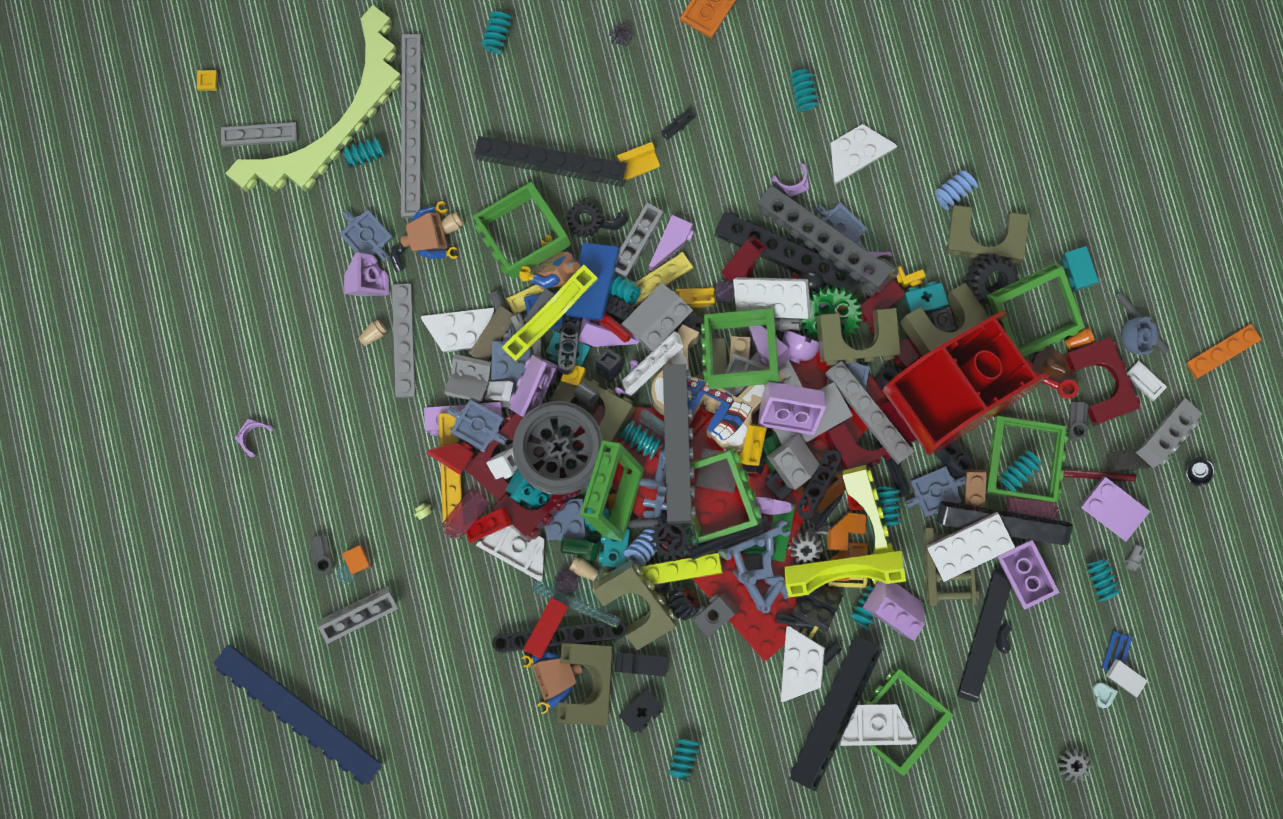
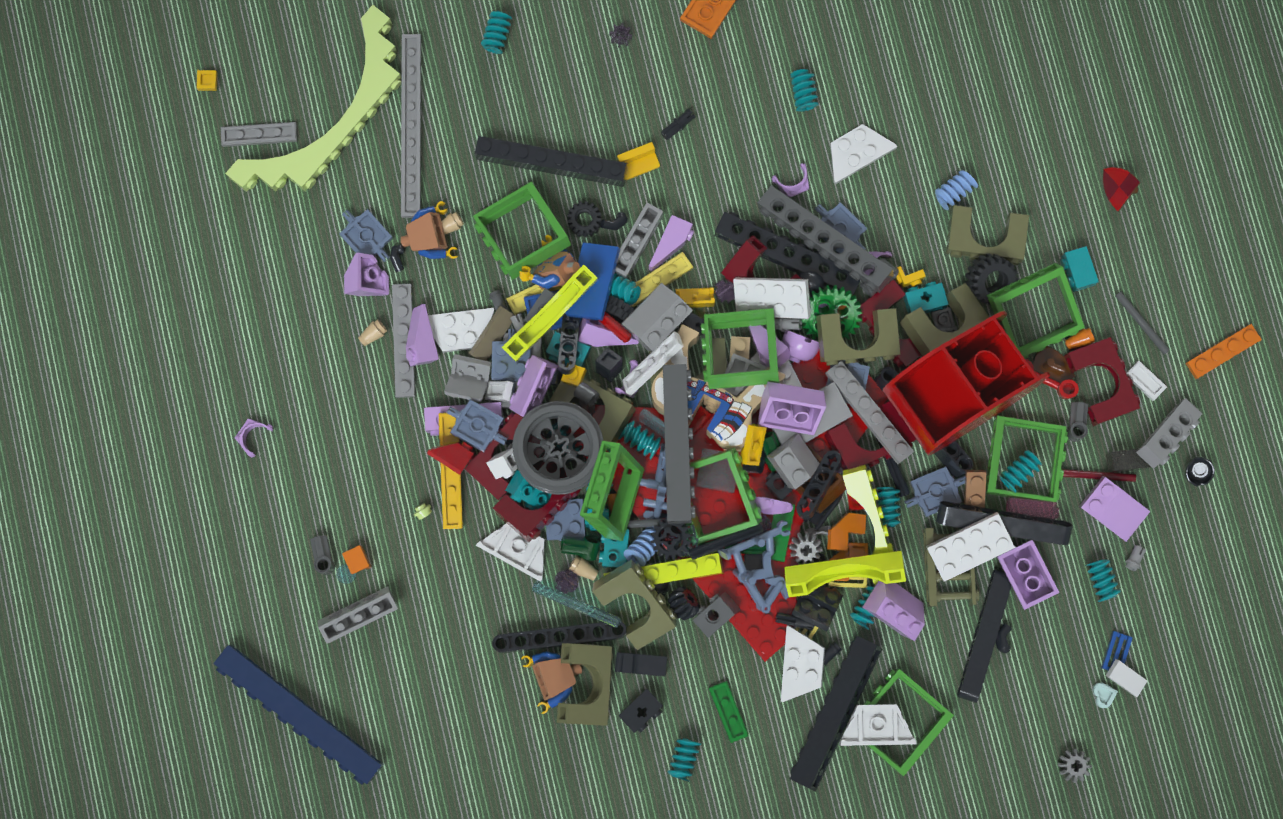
teal piece [343,136,385,170] -> none
clear pink window [441,490,490,539] -> none
red tile [463,507,512,544] -> none
red tile [523,598,569,659] -> none
sand blue cylinder [1121,317,1158,355] -> none
none -> lavender slope [406,304,439,367]
none -> green tile [708,681,749,743]
none -> shield [1103,167,1141,212]

